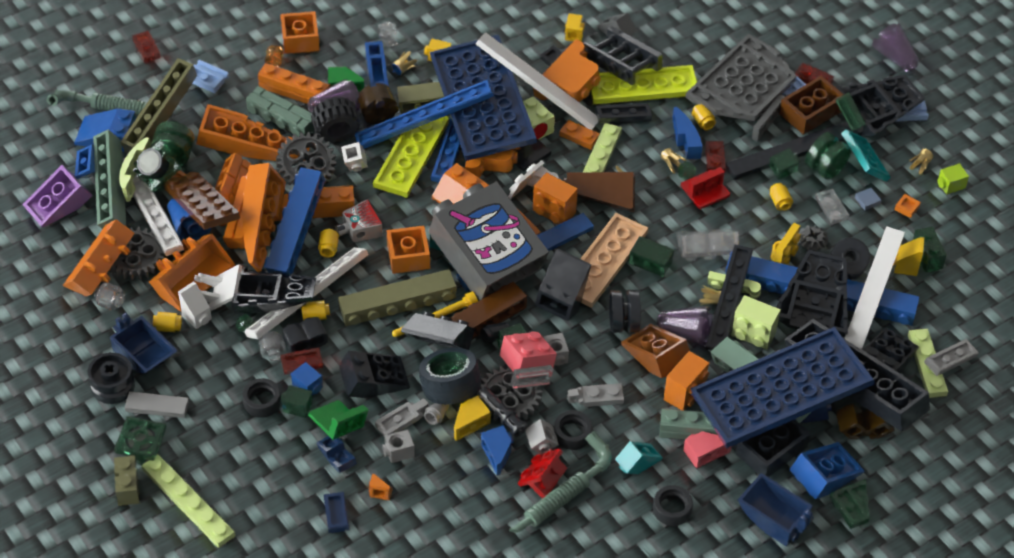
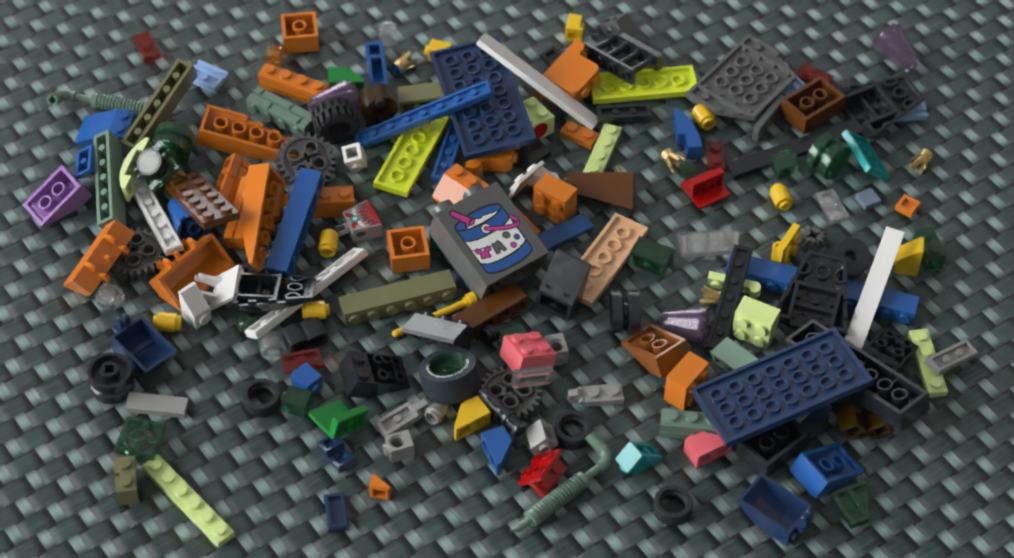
clear green tile [836,92,866,131] -> none
lime brick [938,164,969,194] -> none

